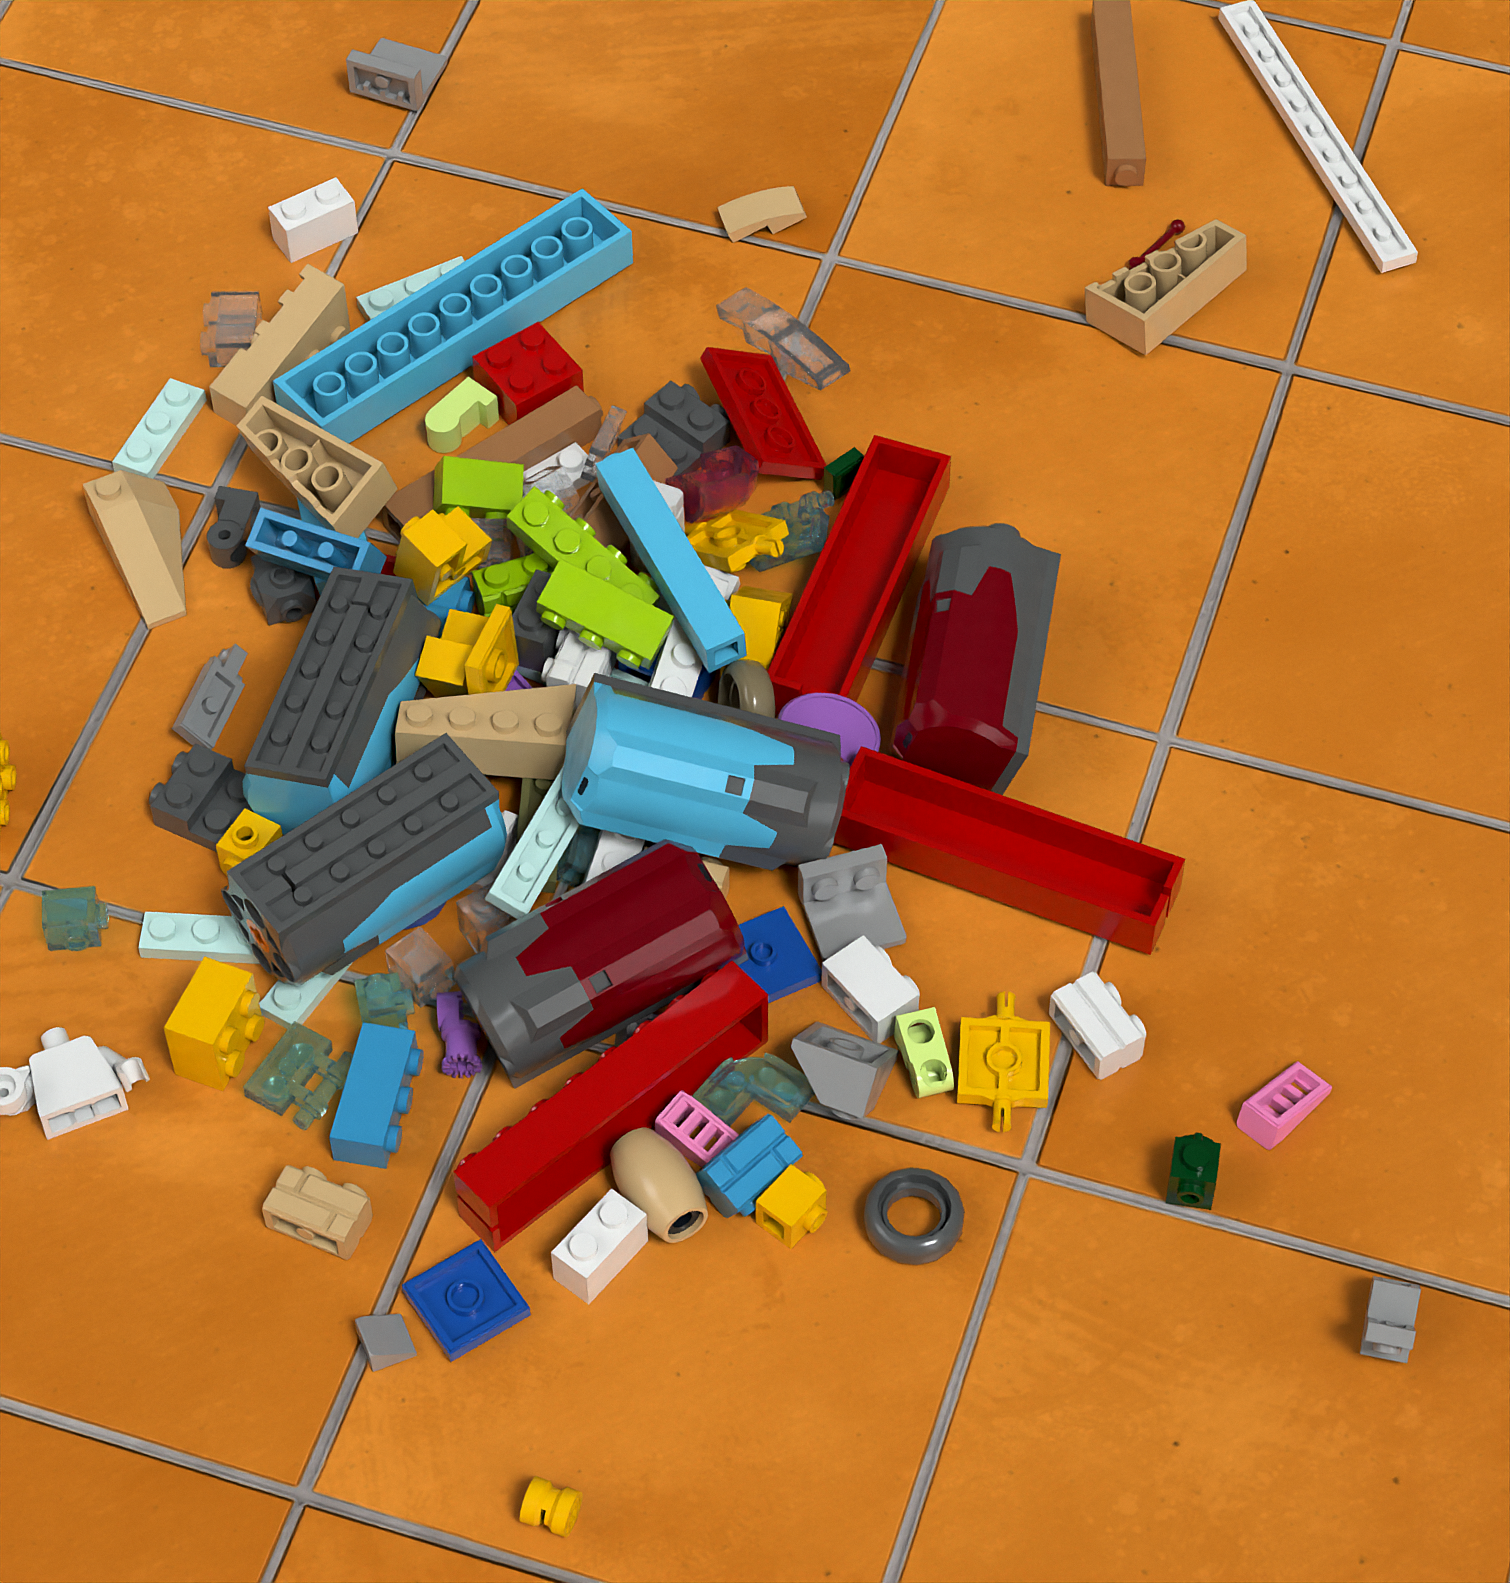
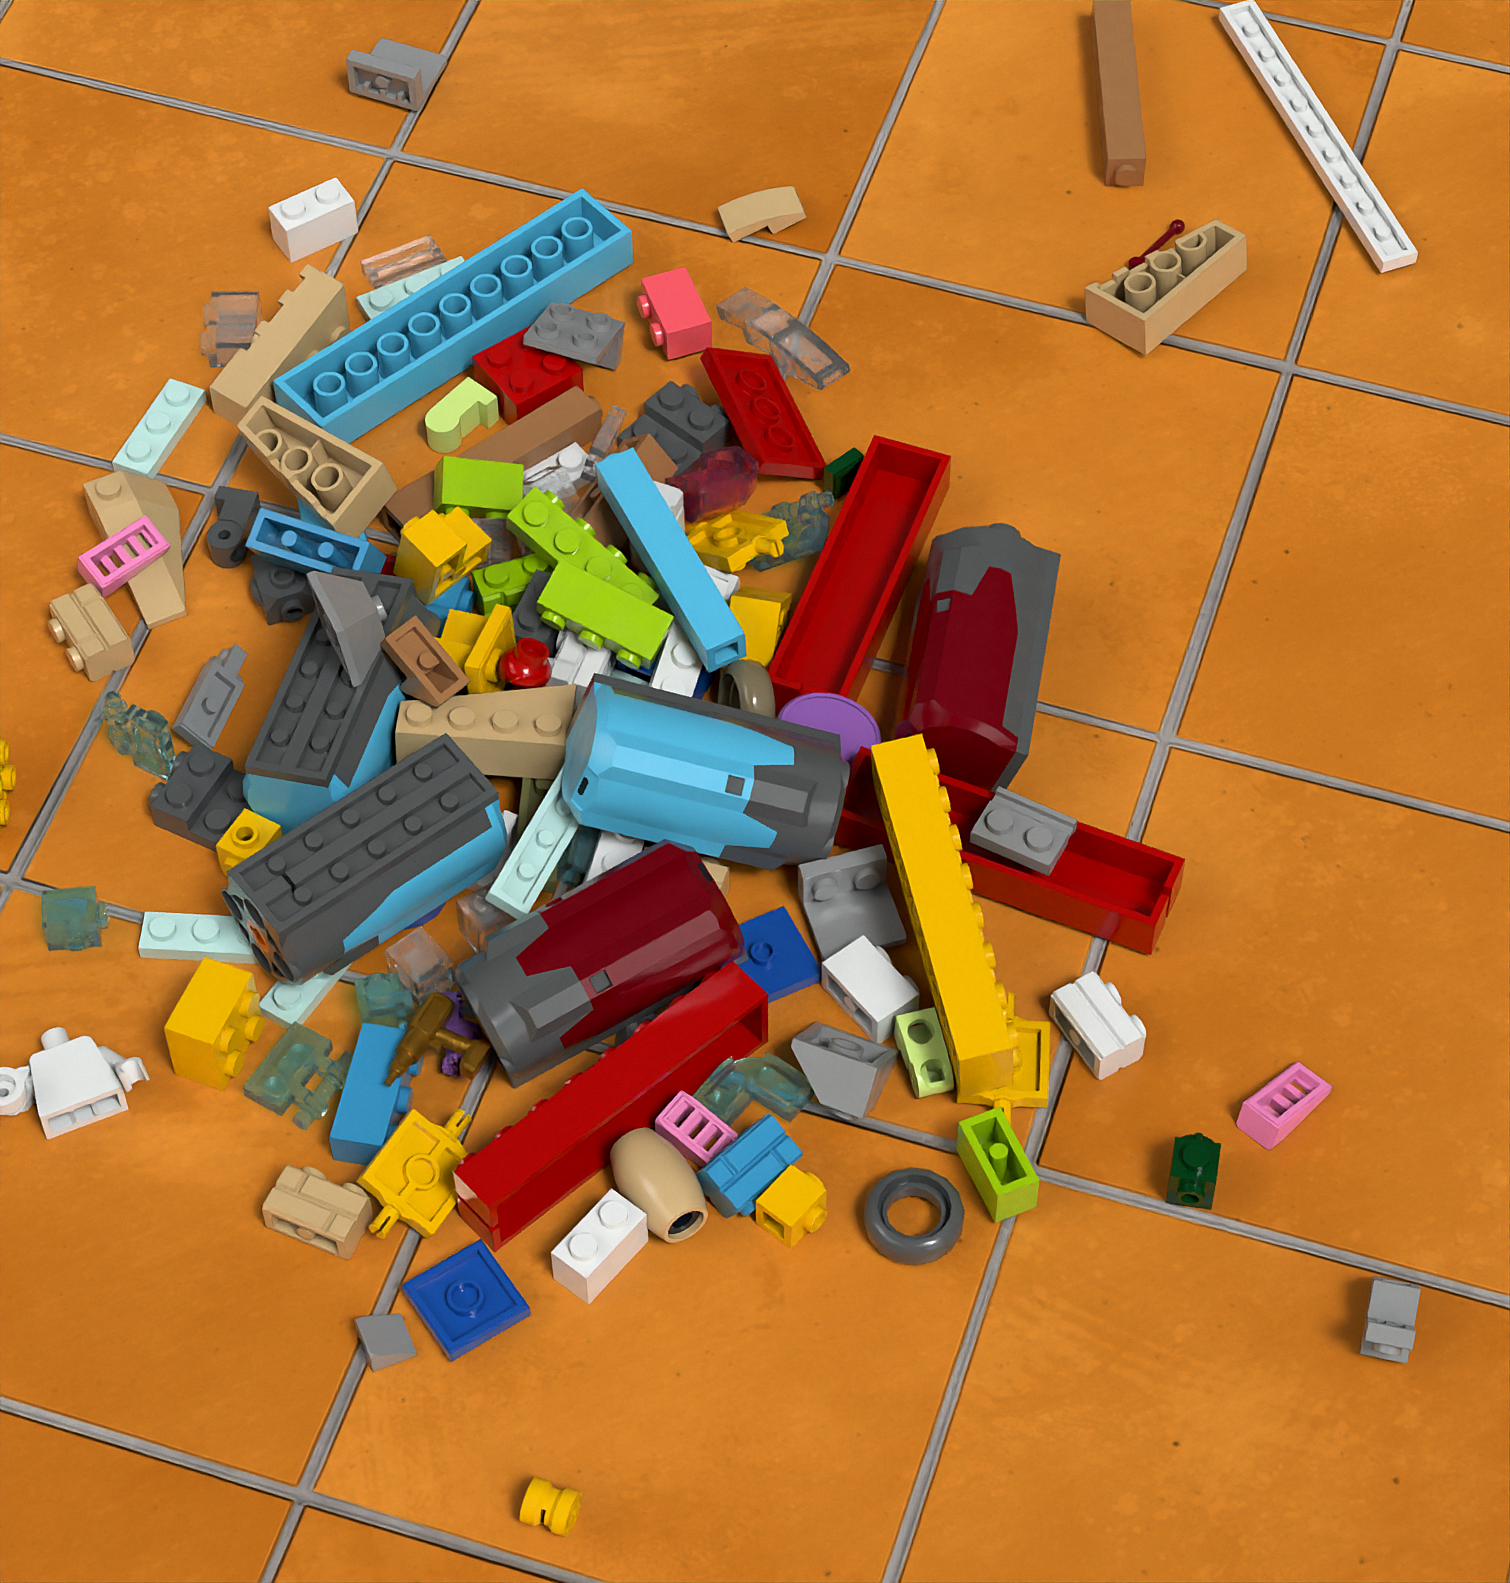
none -> tan brick [47,583,135,682]
none -> bright pink slope [78,515,170,598]
none -> clear light blue plate [102,691,176,782]
none -> light grey slope [306,571,388,688]
none -> yellow plate [356,1108,472,1239]
none -> clear tile [361,234,447,290]
none -> medium nougat slope [380,615,471,708]
none -> pearl gold piece [384,991,492,1087]
none -> red animal [498,638,552,690]
none -> light grey bracket [523,302,625,370]
none -> coral brick [637,267,712,360]
none -> yellow brick [871,734,1020,1097]
none -> lime brick [956,1106,1040,1223]
none -> light grey plate [970,786,1077,876]

